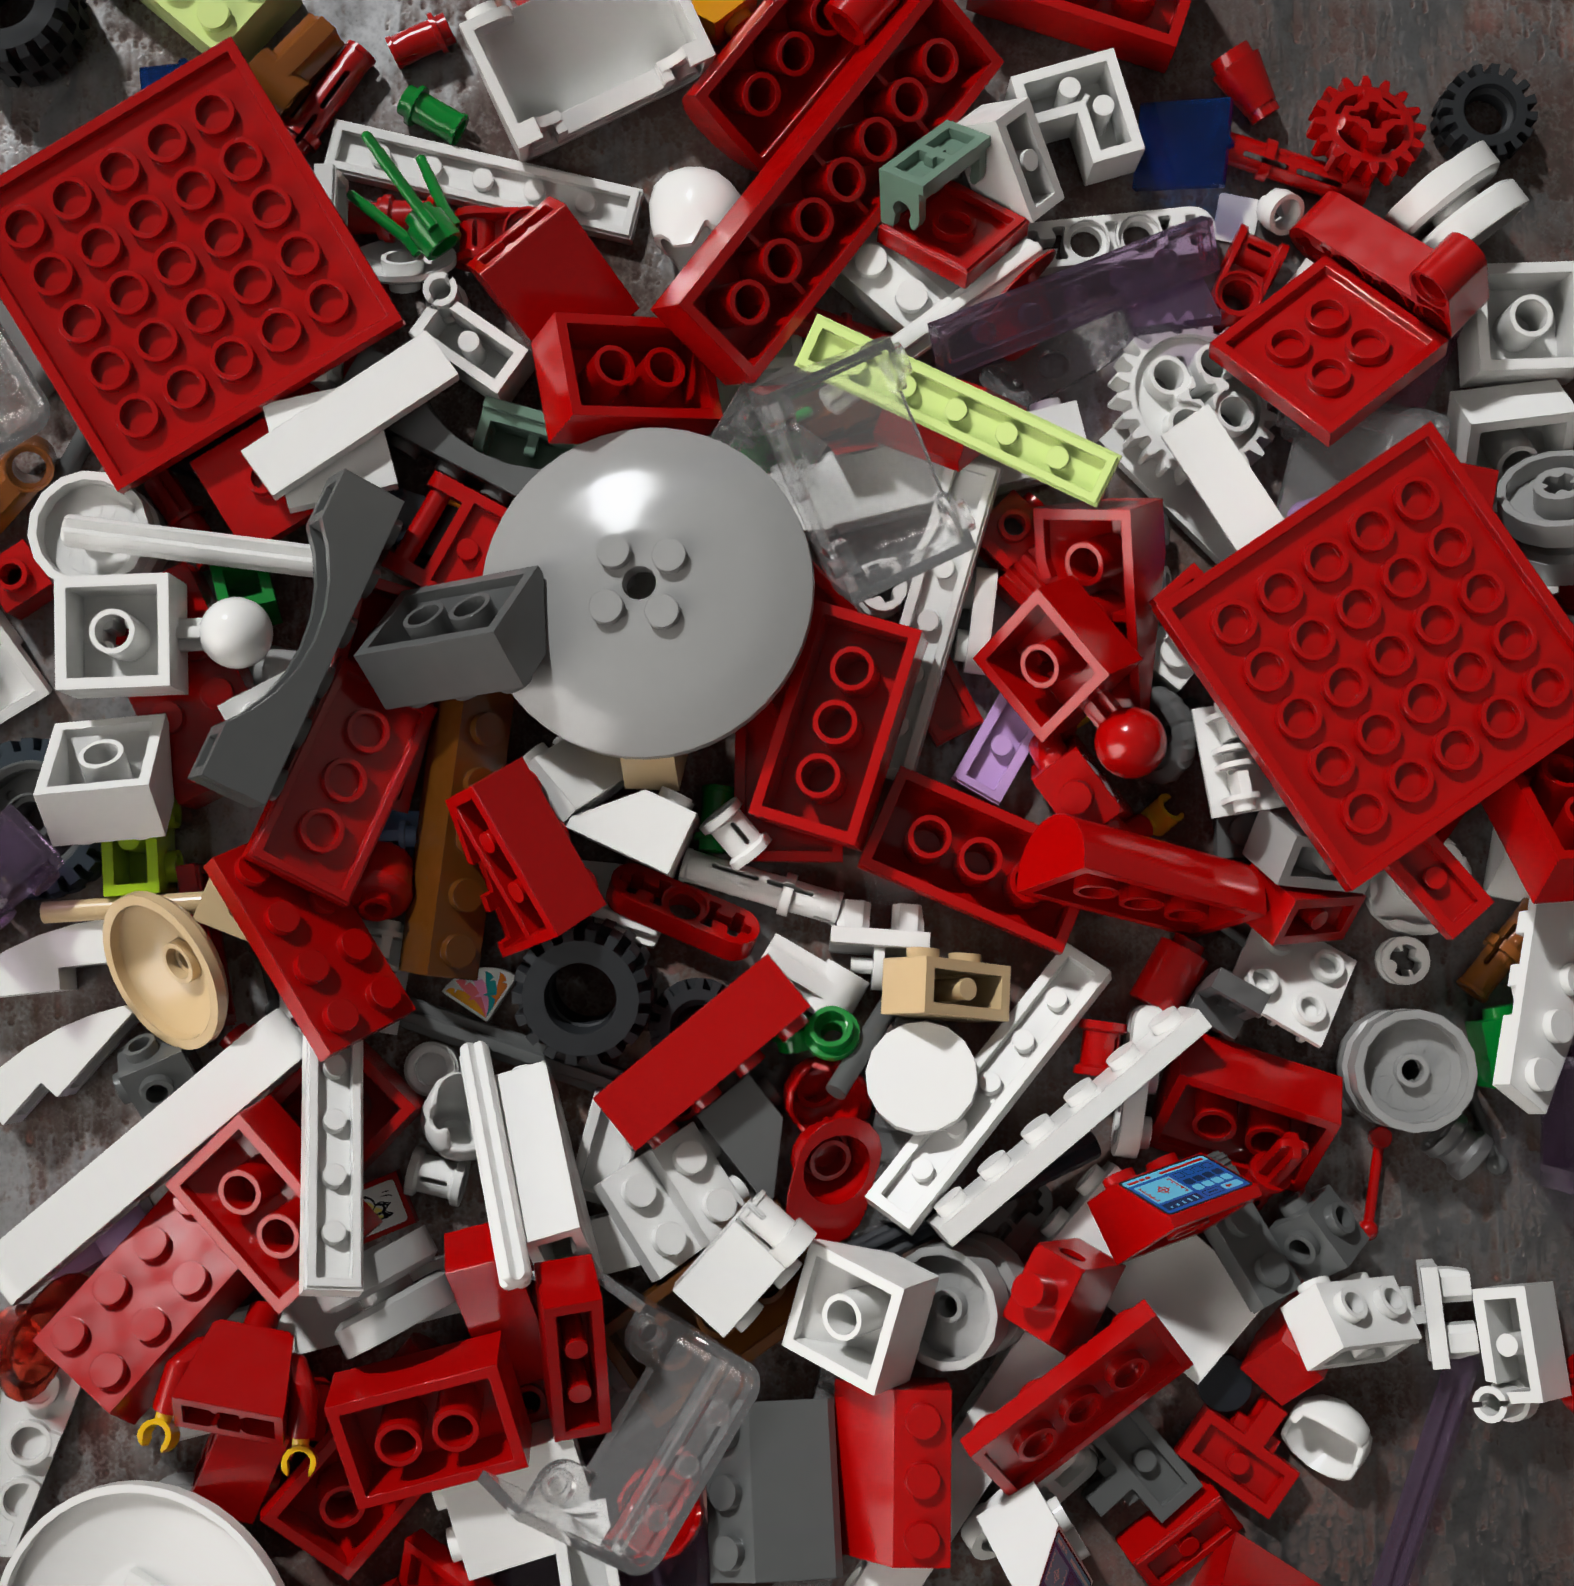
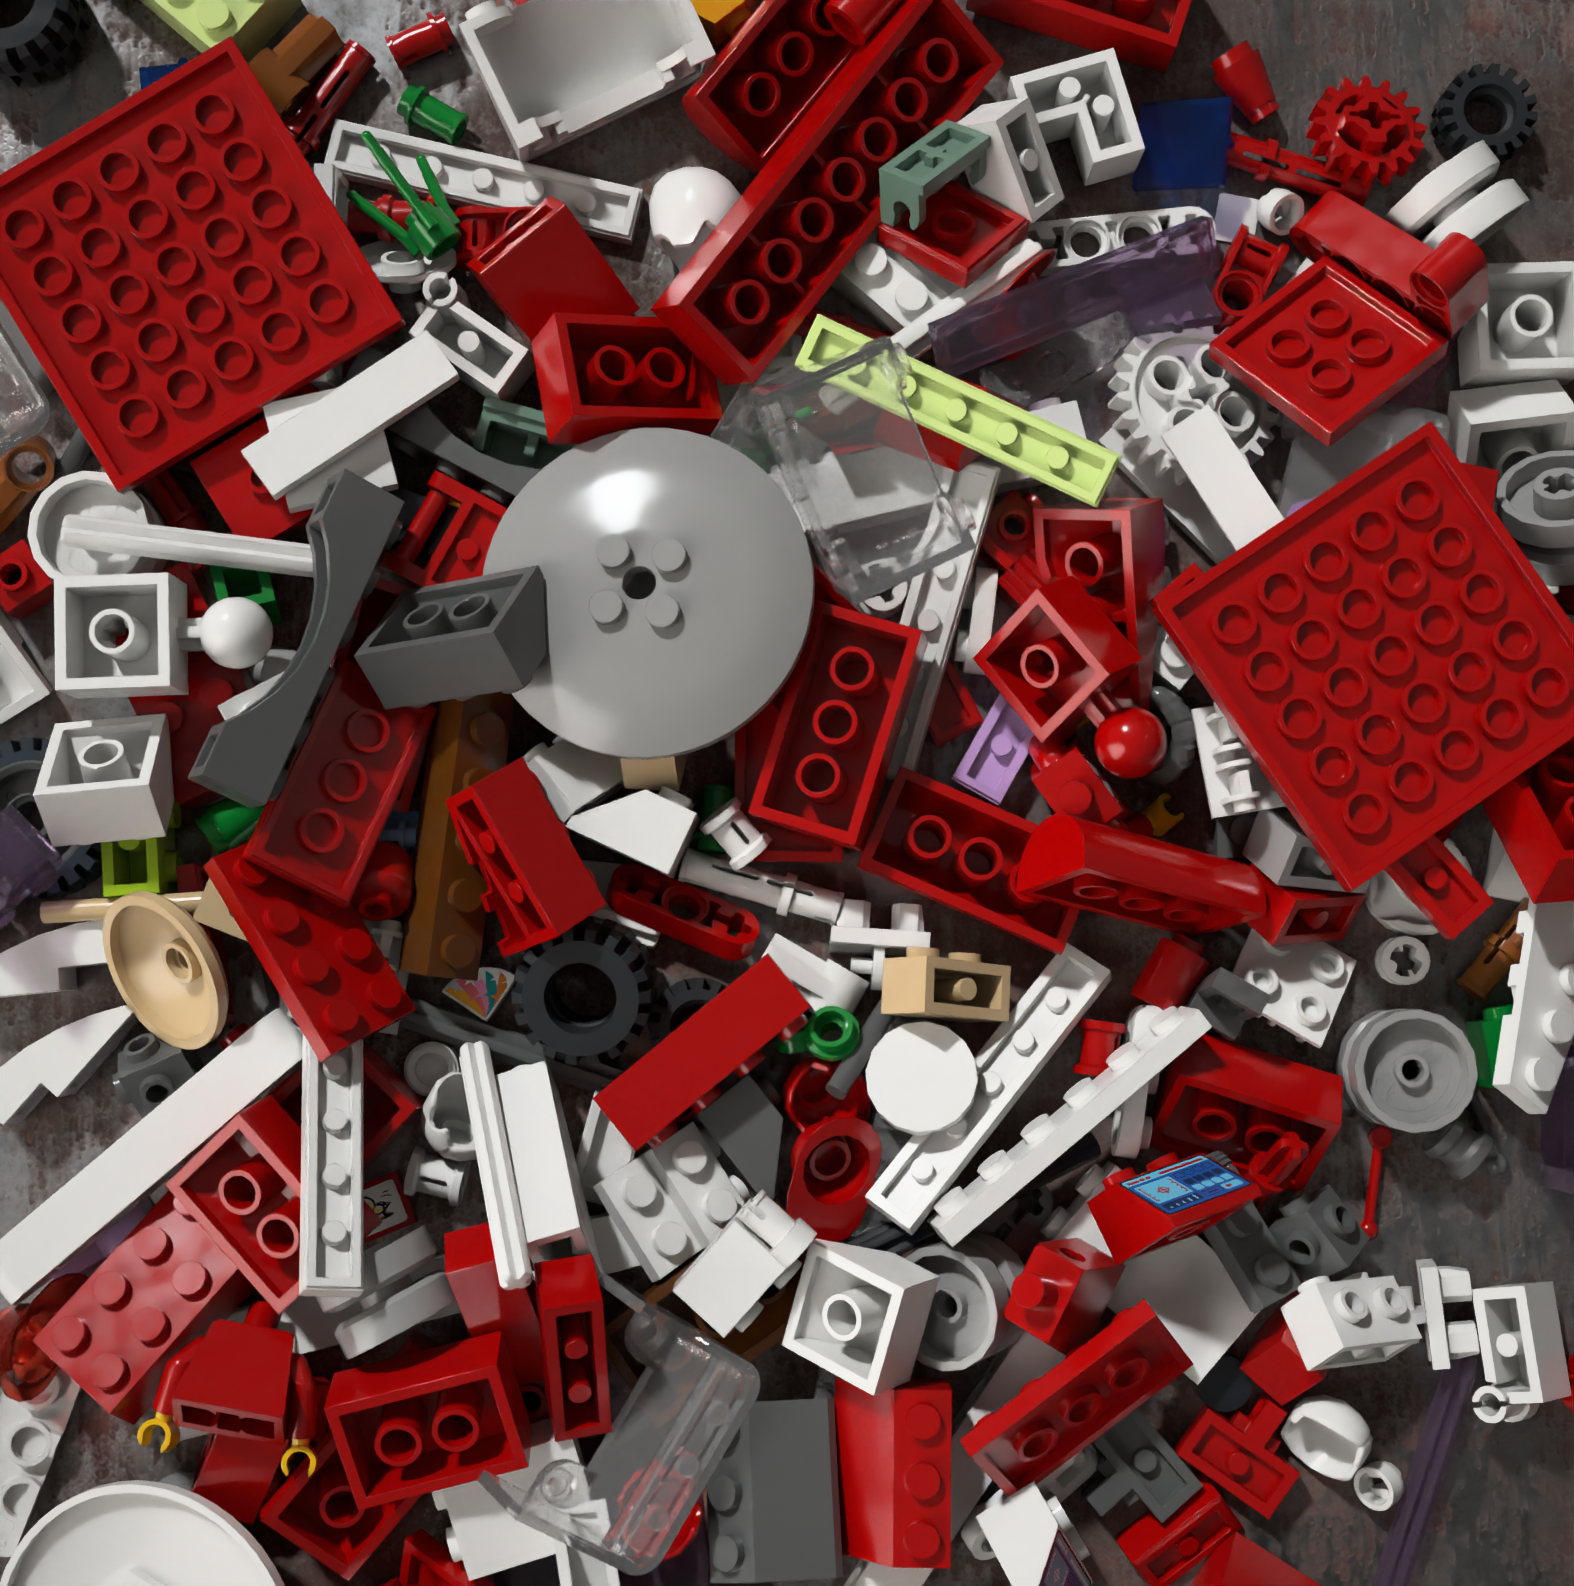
none -> green cone [195,798,269,855]
none -> white hinge [1354,1460,1405,1511]

